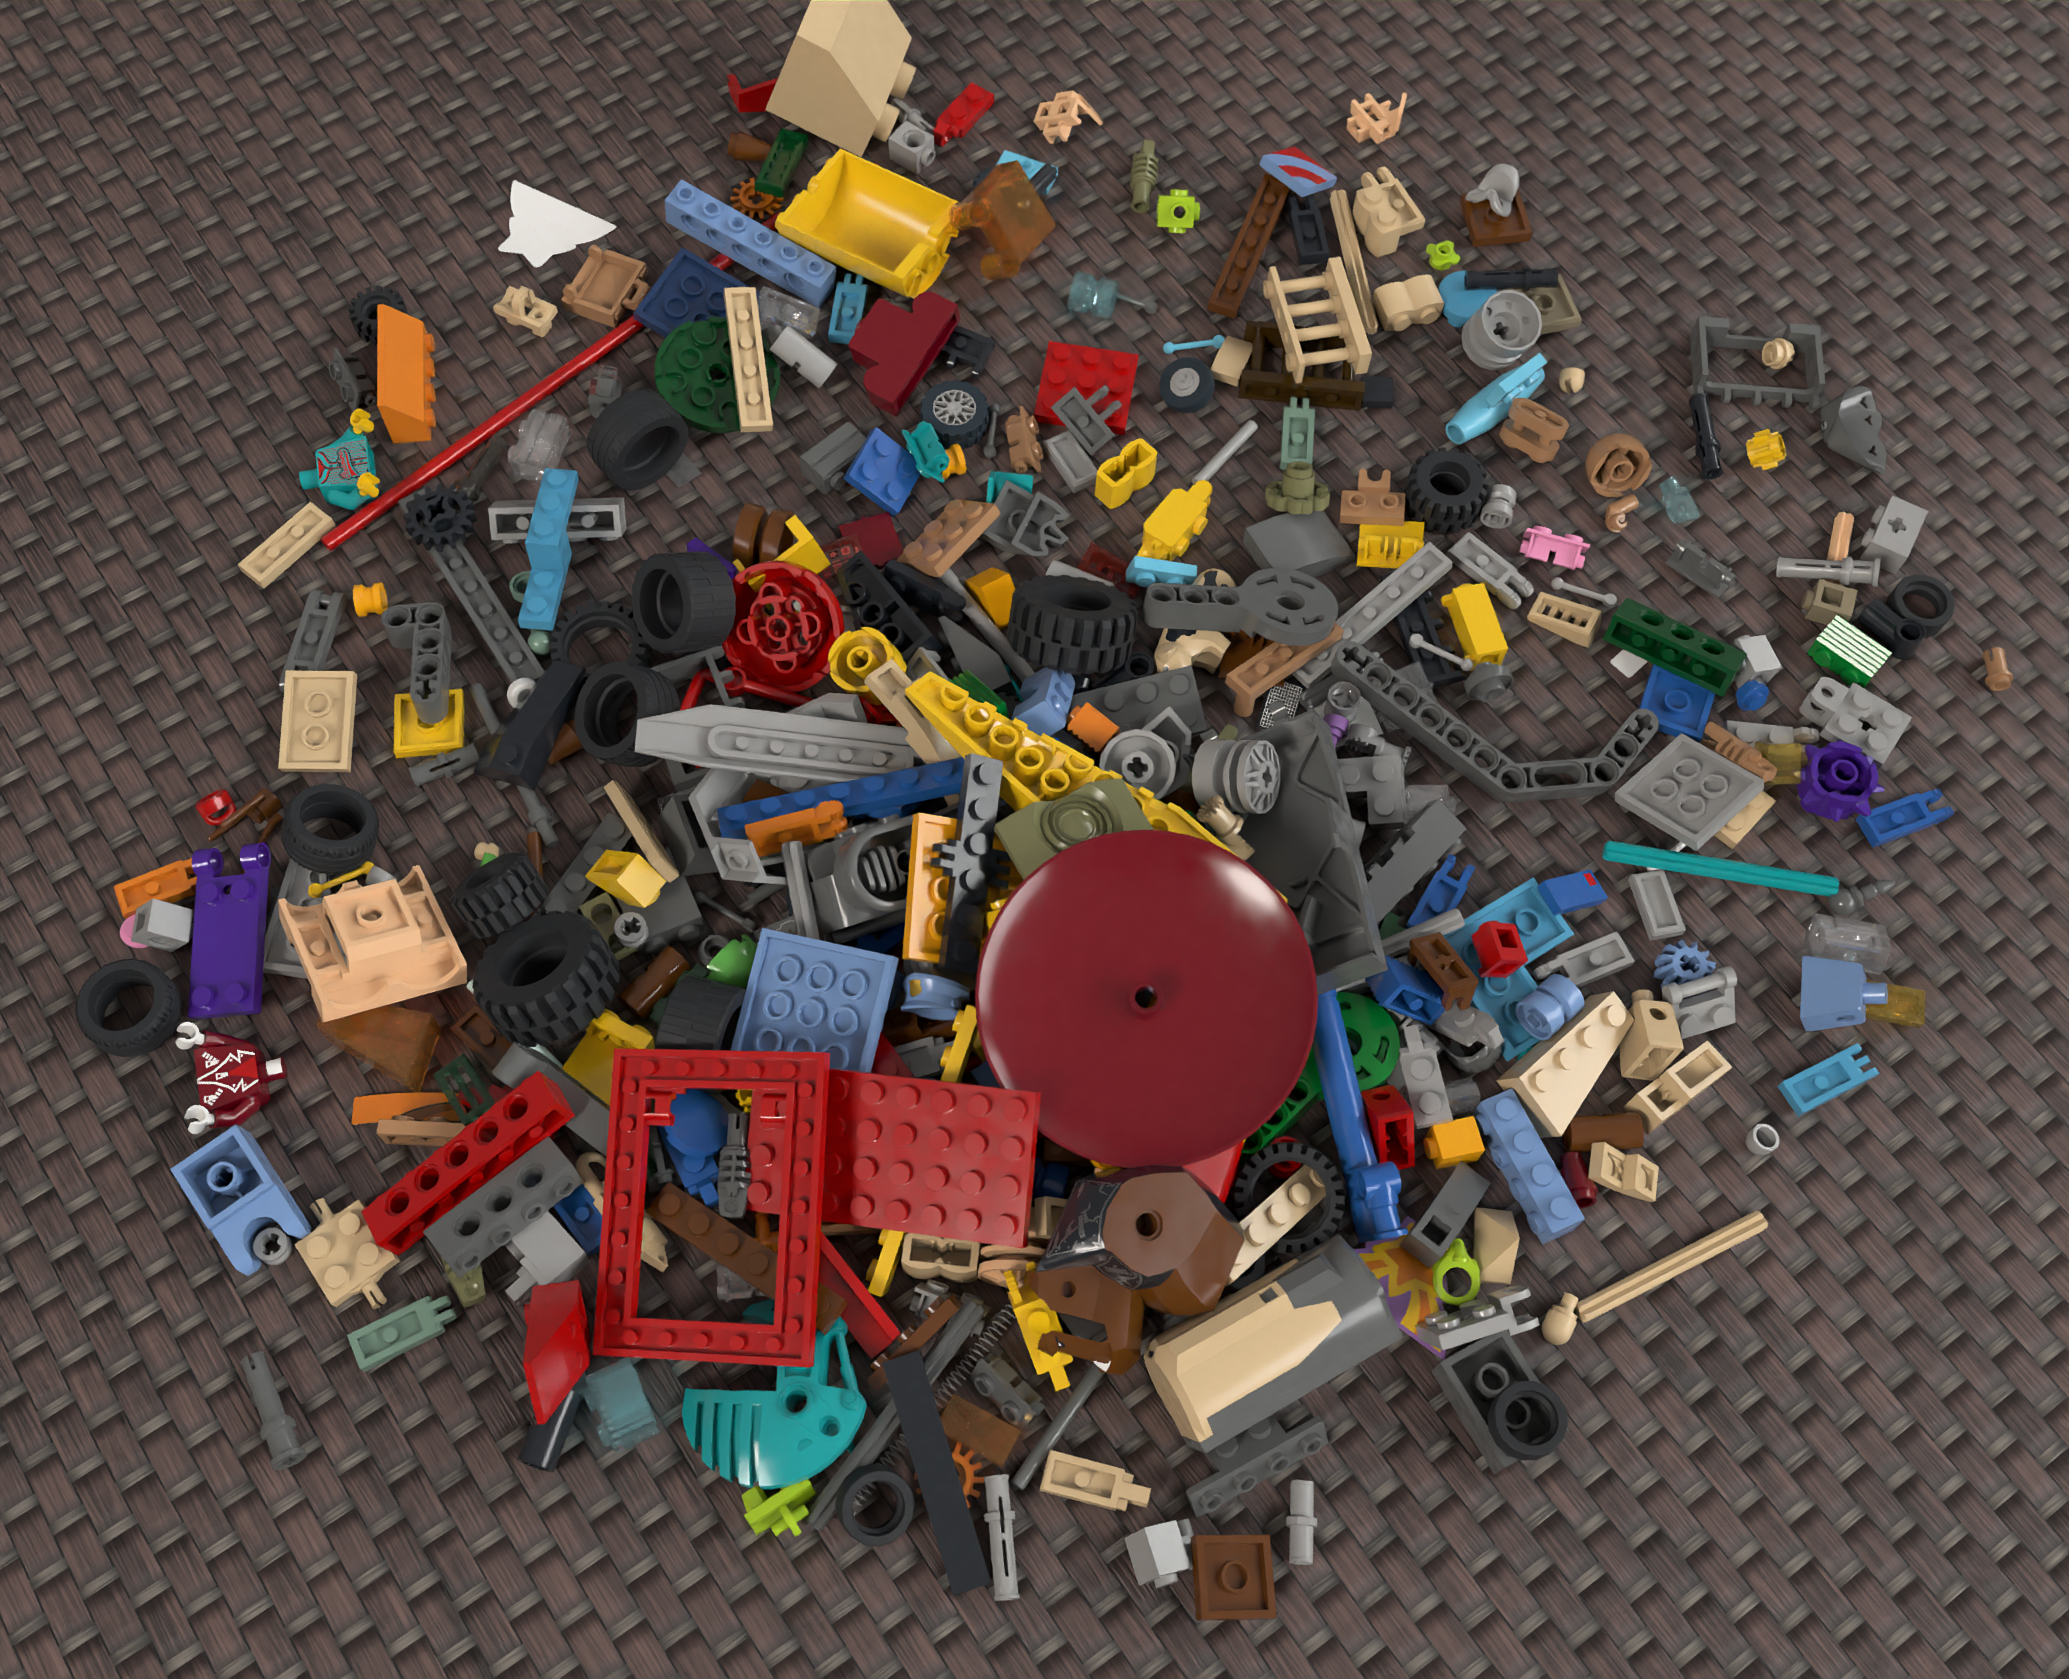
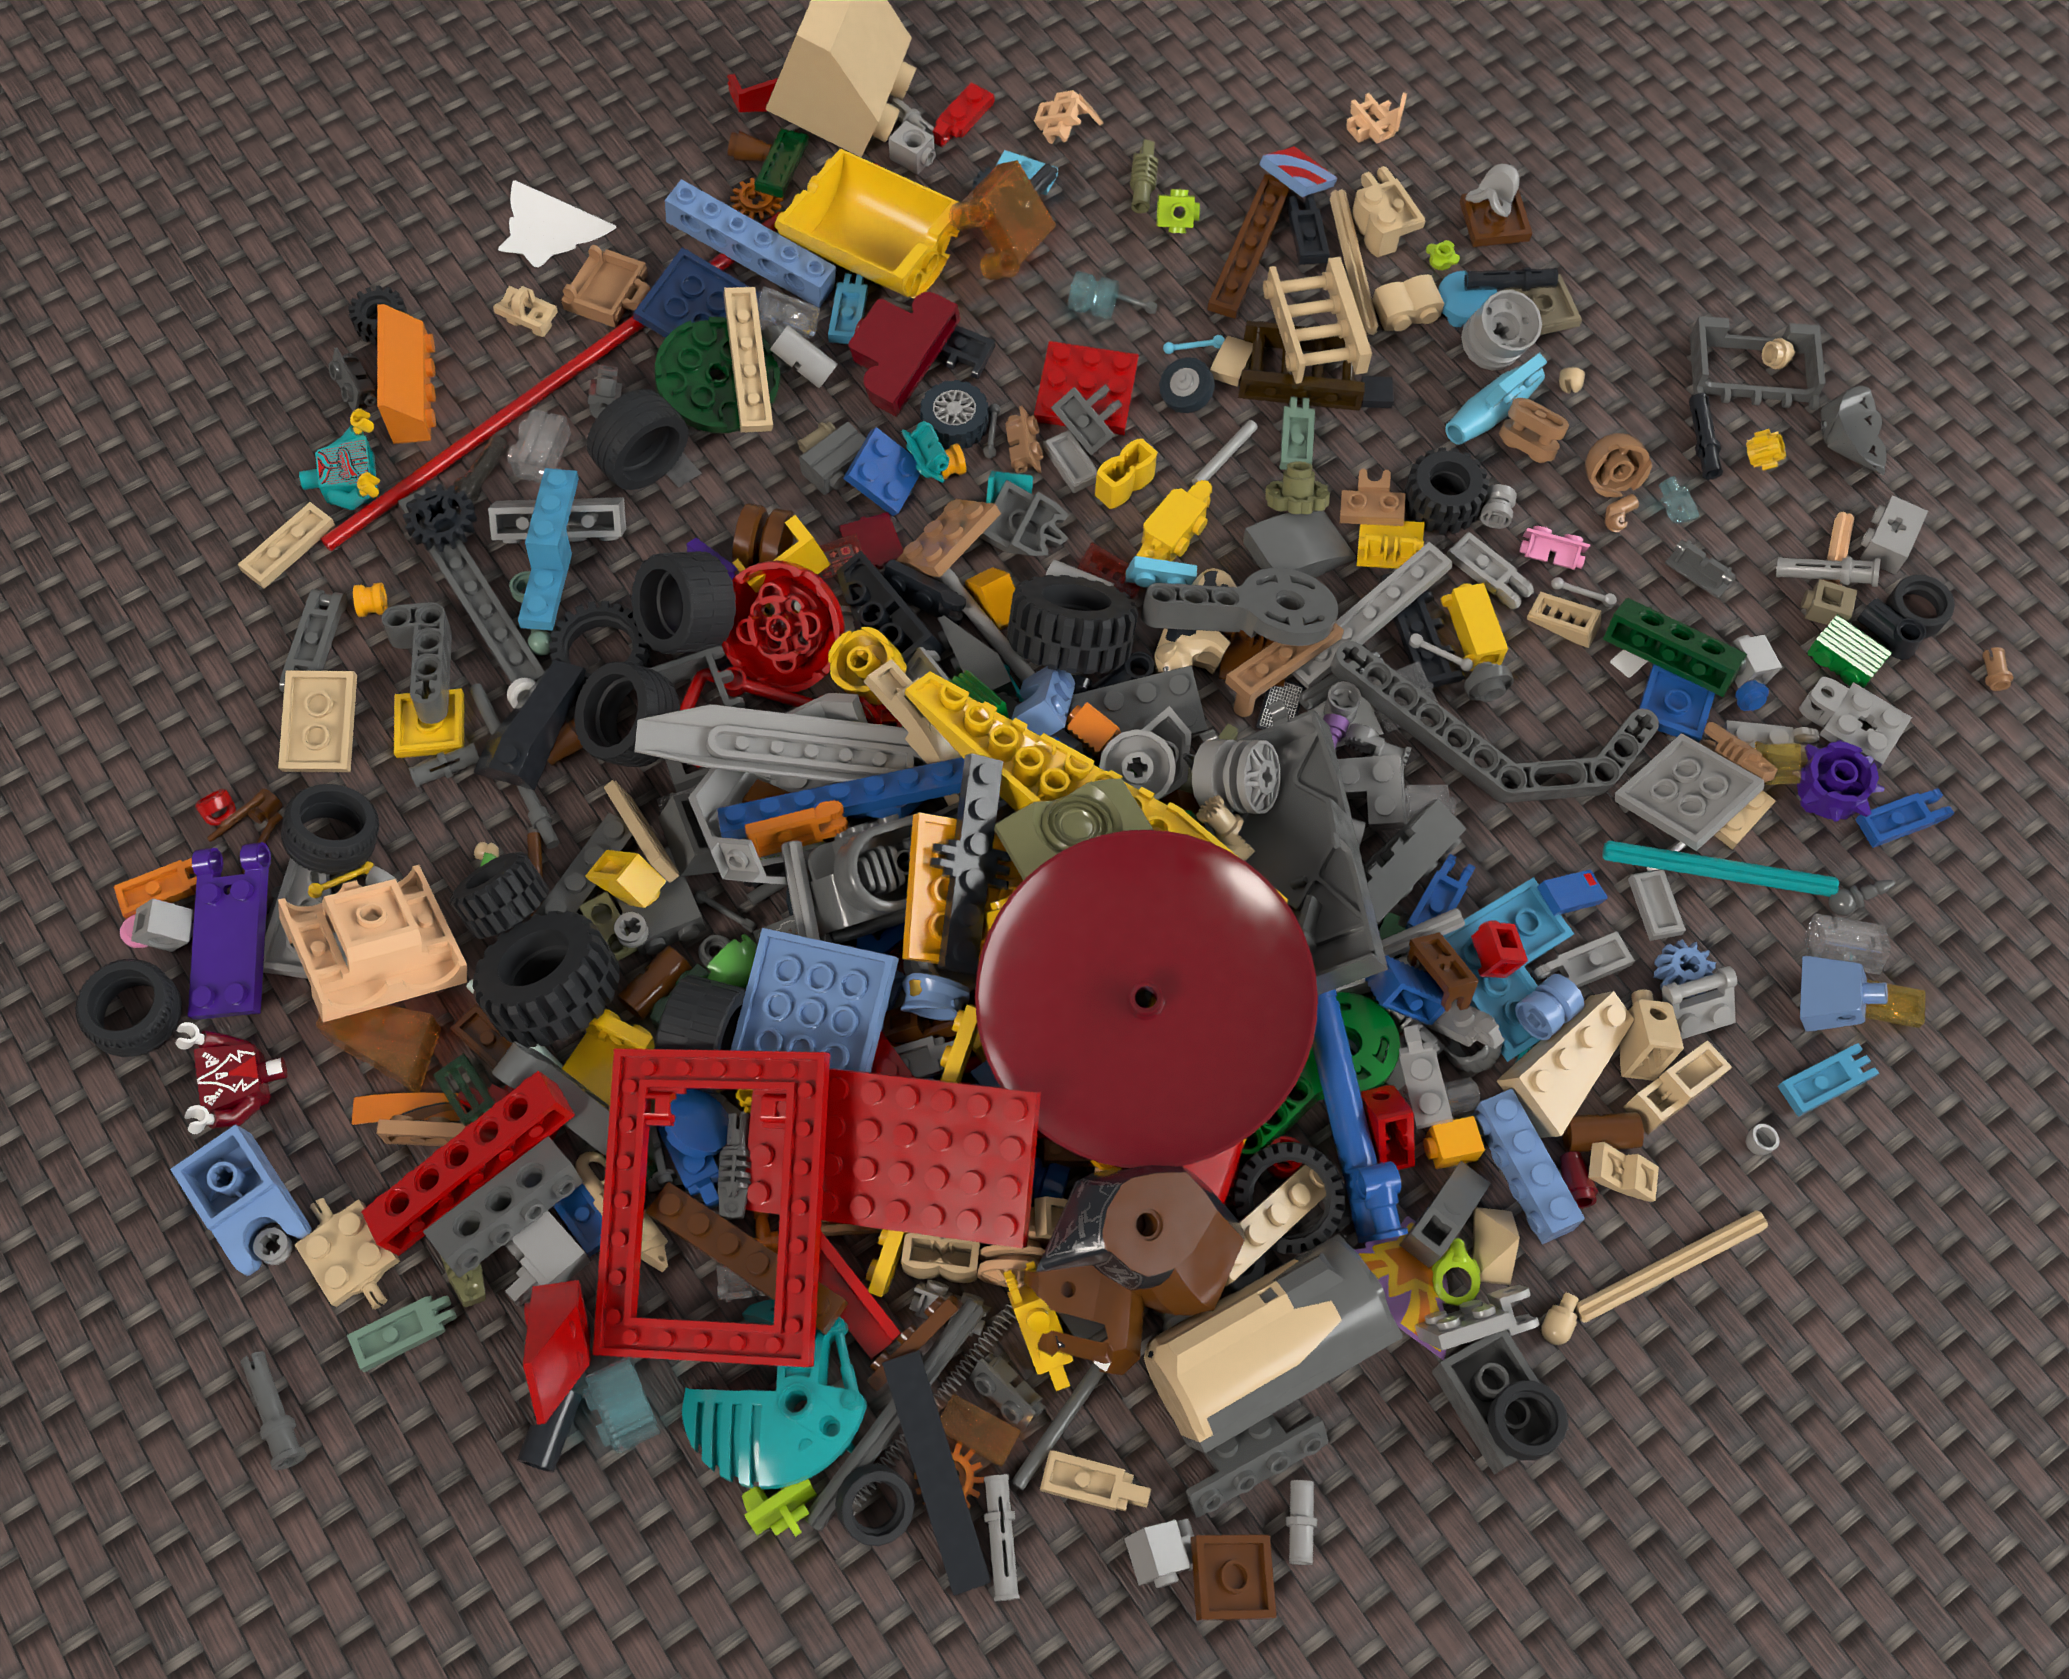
none -> dark tan pin [797,421,836,454]

